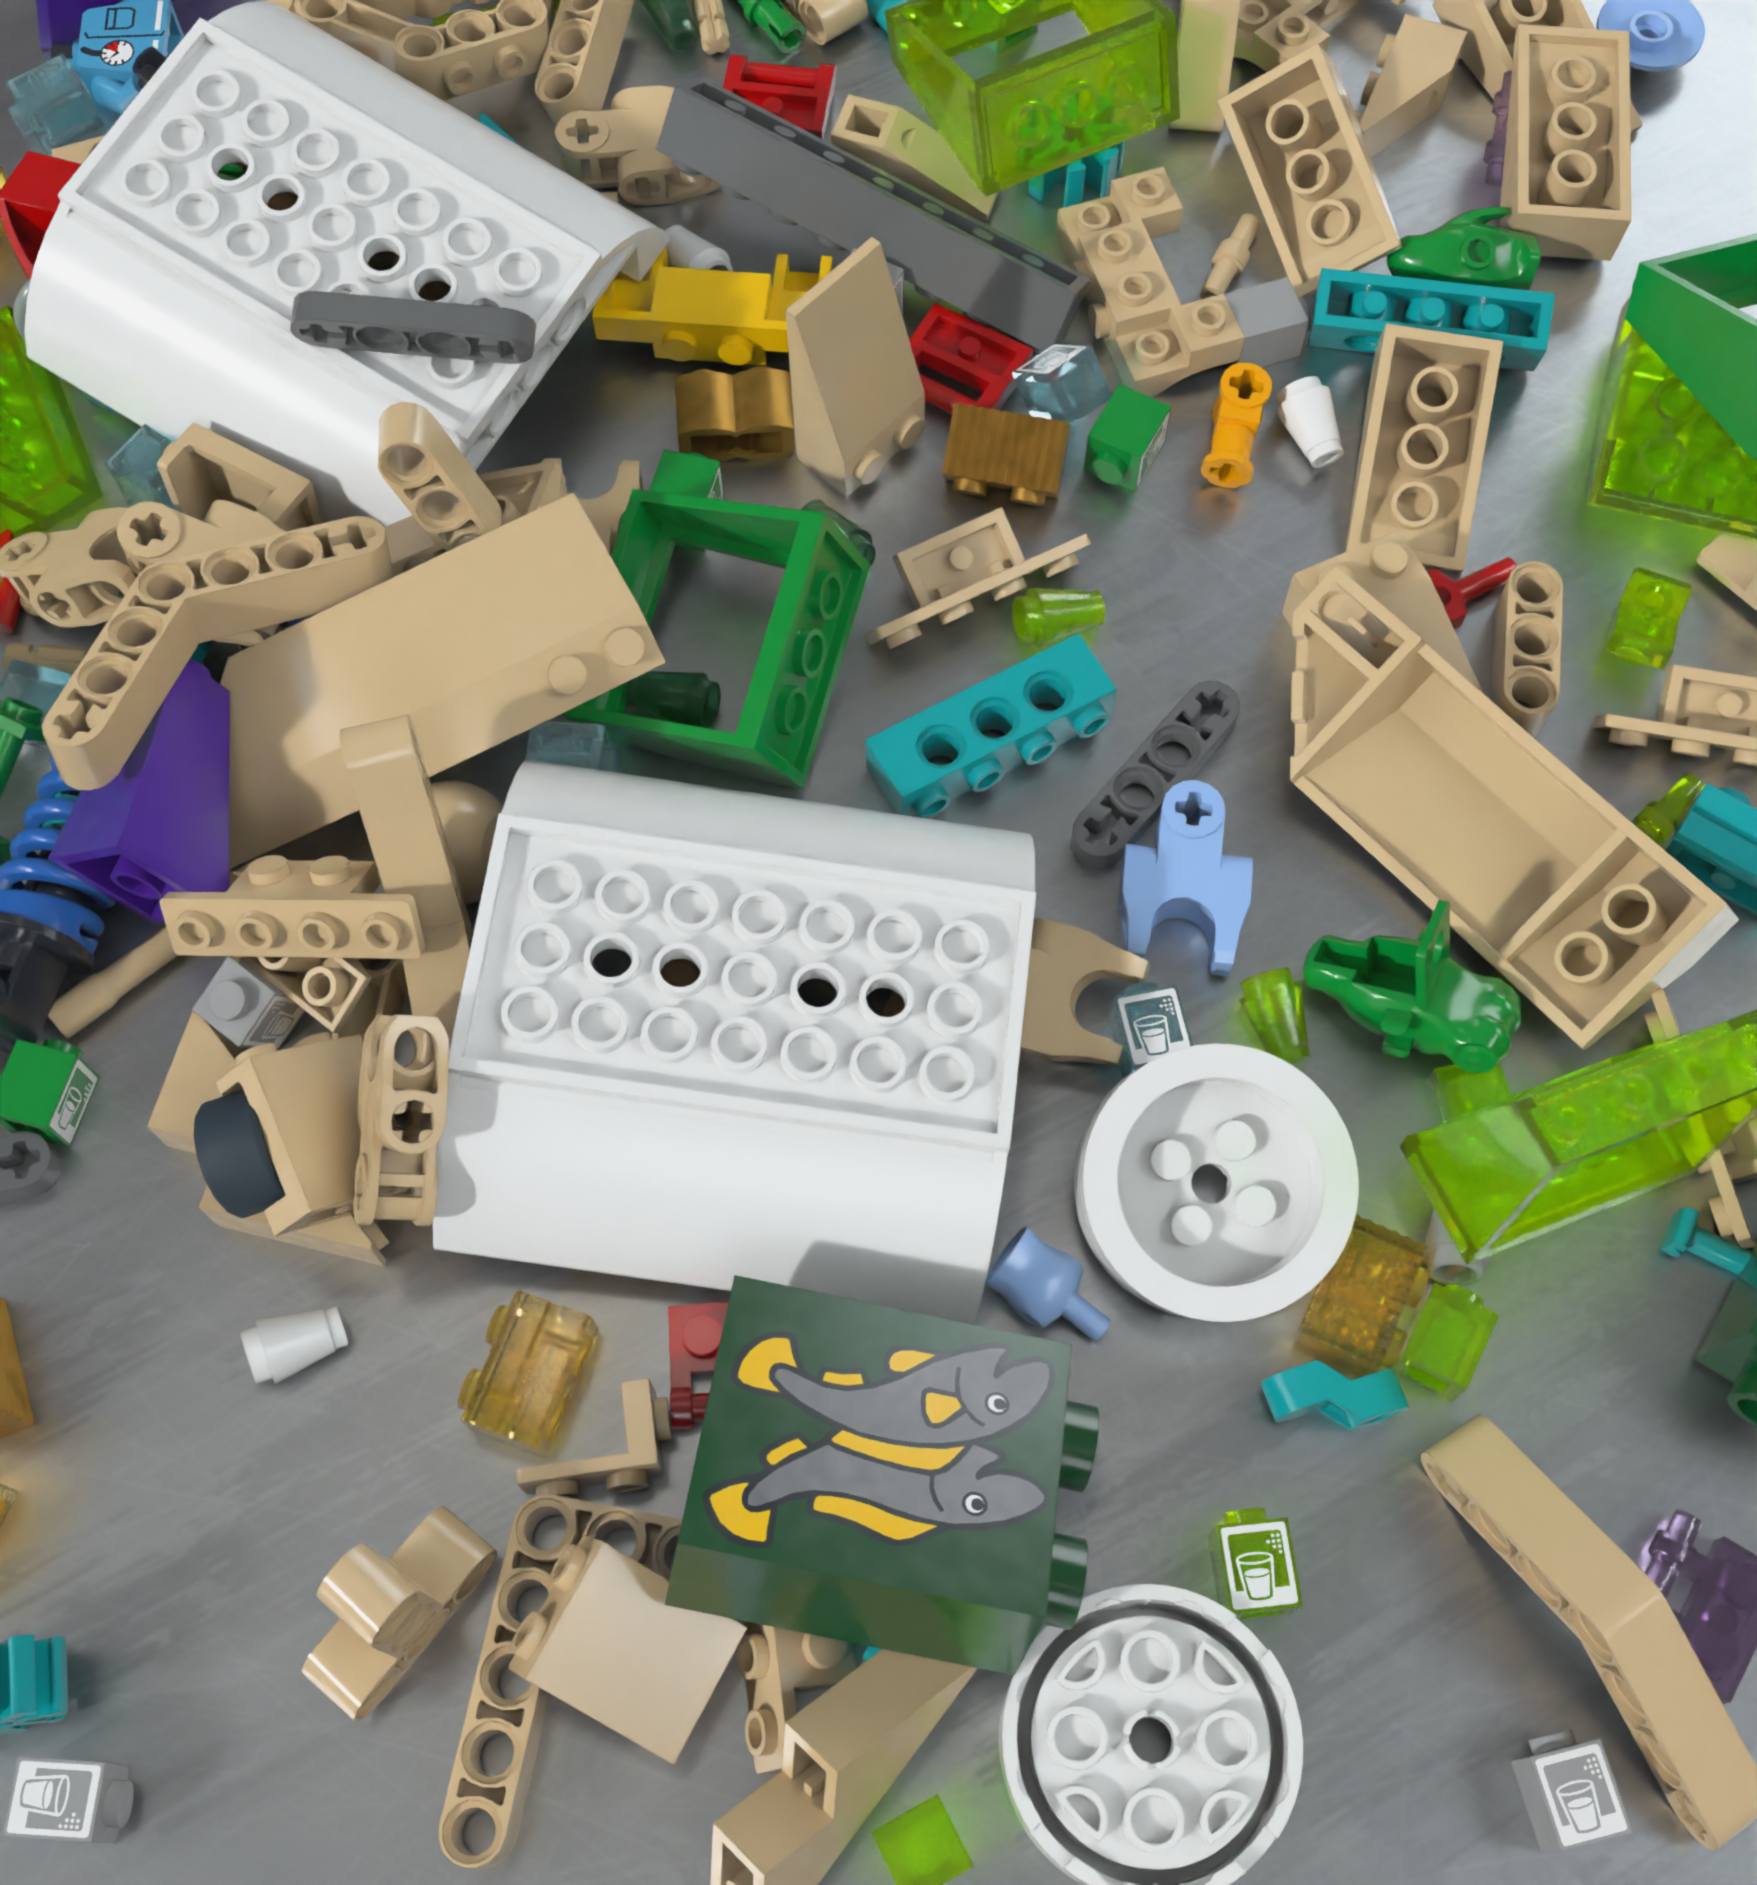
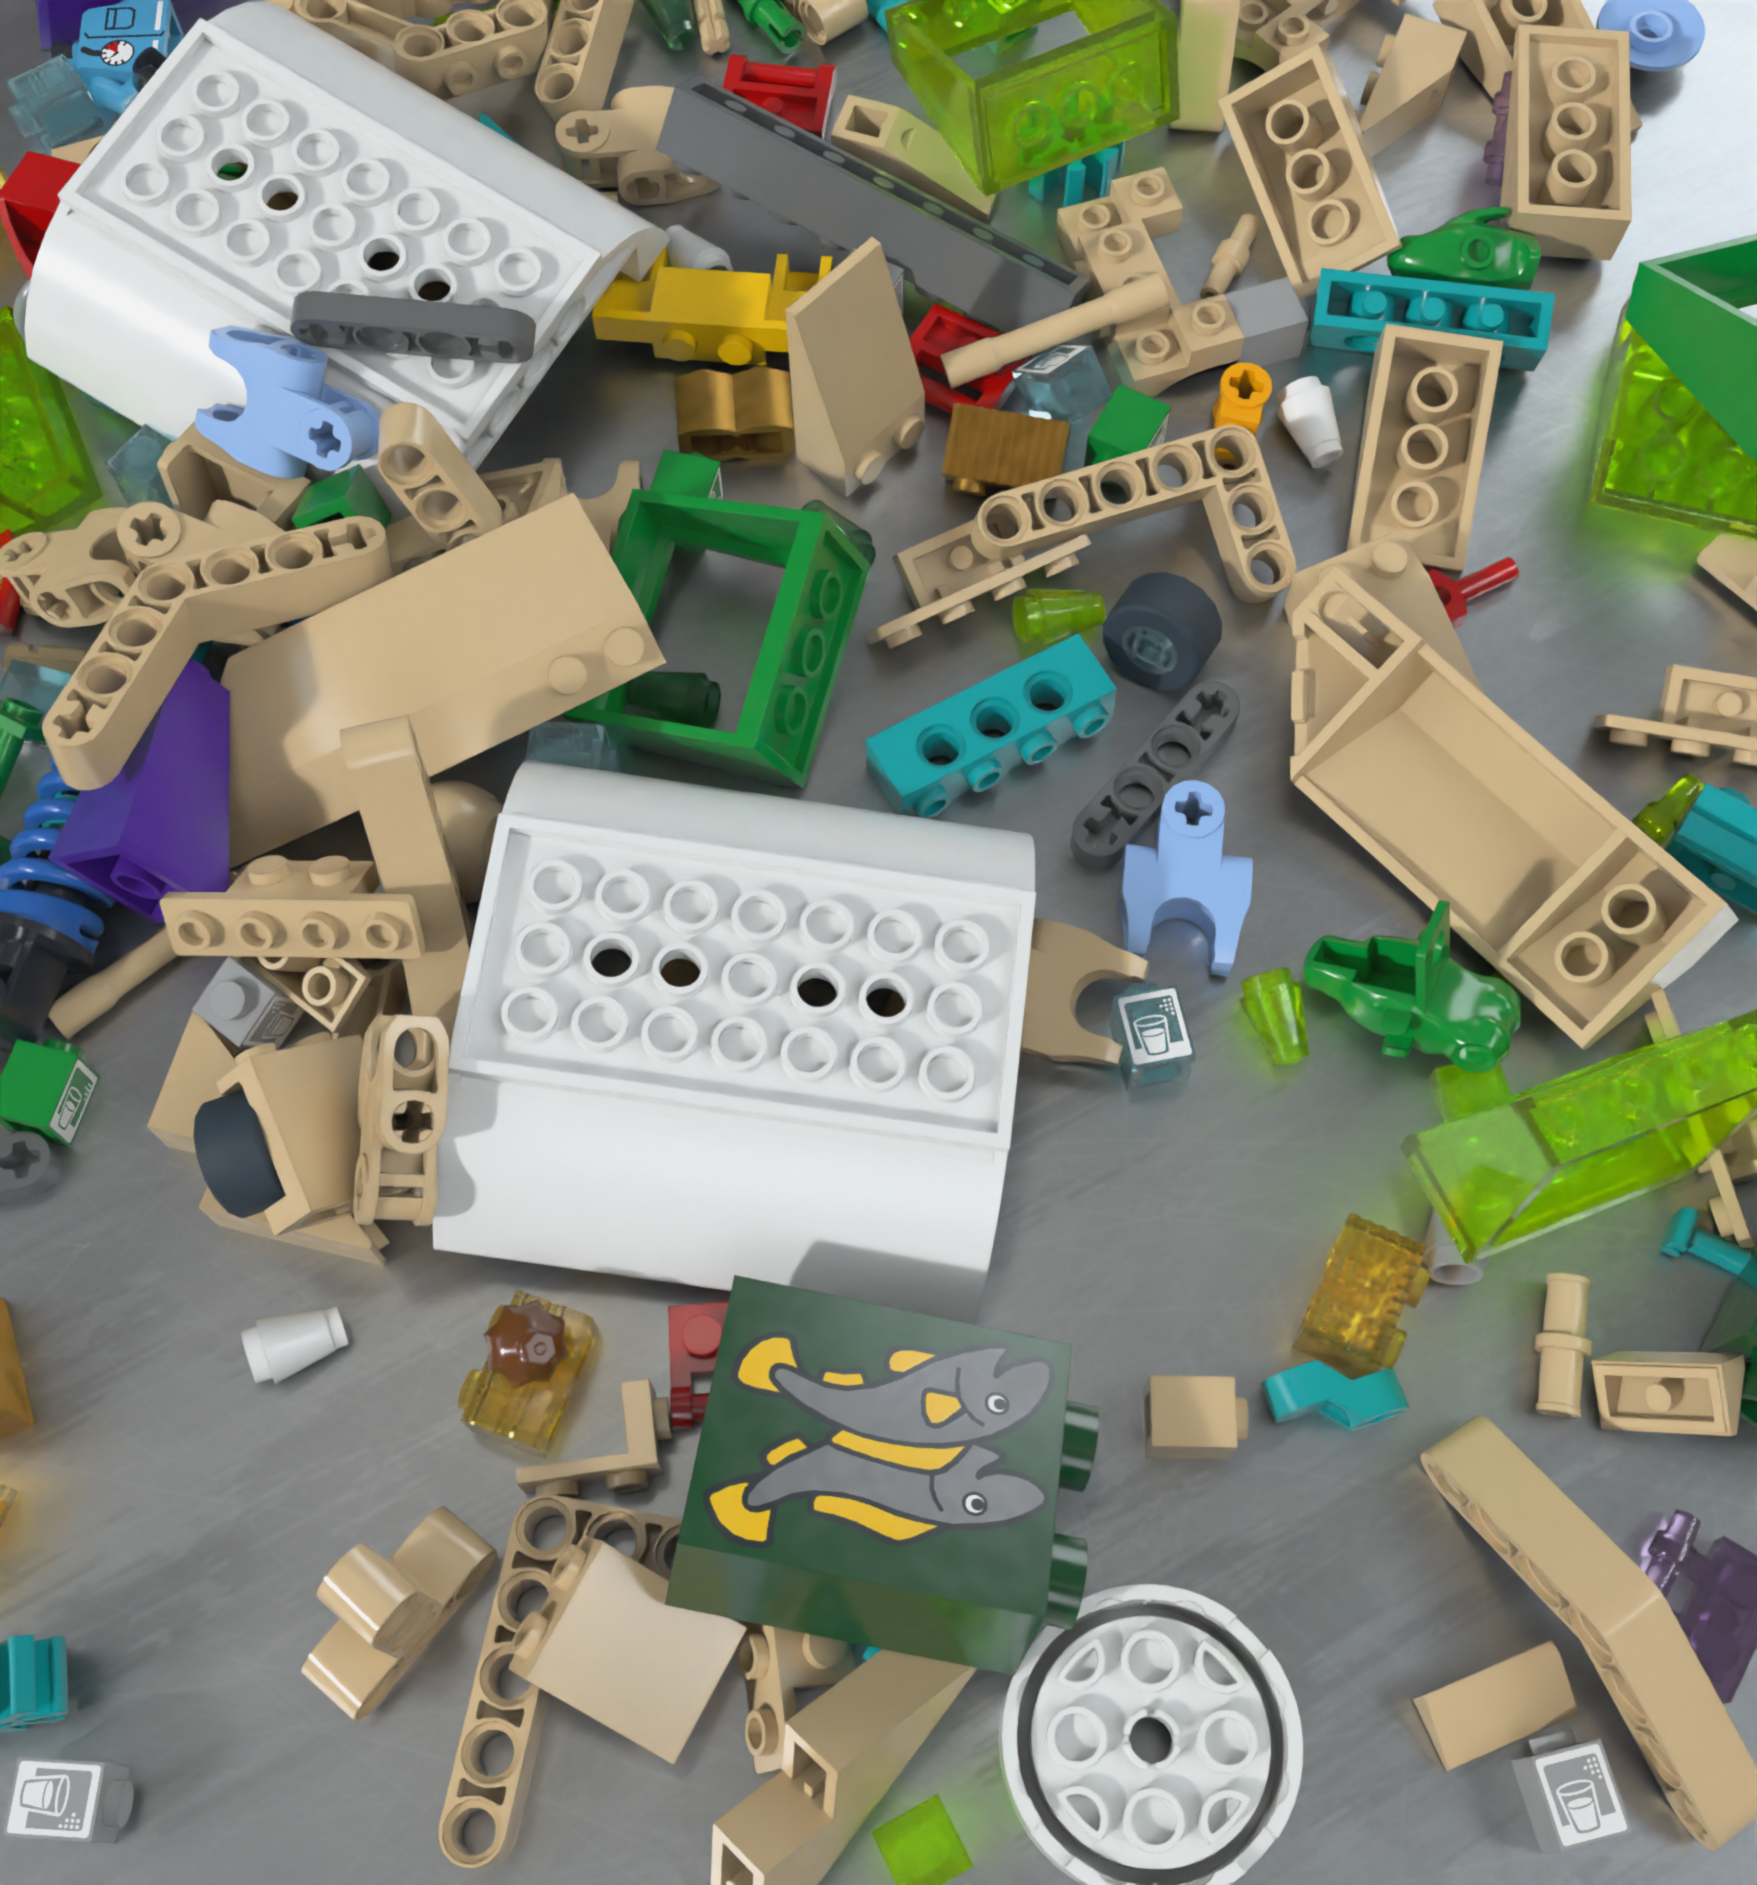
light blue piece [985,1226,1111,1341] -> none
white brick [1073,1043,1359,1322] -> none
clear neon green brick [1207,1508,1303,1620] -> none
clear neon green brick [1389,1283,1499,1402] -> none
tan beam [1490,561,1564,739] -> none
clear neon green bracket [1605,567,1692,670] -> none
none -> light blue piece [195,325,380,479]
none -> green brick [291,464,392,530]
none -> reddish brown piece [483,1299,569,1389]
none -> tan piece [940,272,1169,389]
none -> tan beam [970,425,1296,605]
none -> black wheel [1103,572,1222,691]
none -> tan brick [1143,1375,1248,1460]
none -> tan slope [1413,1640,1579,1771]
none -> tan pin [1534,1273,1593,1419]
none -> tan slope [1591,1351,1745,1436]

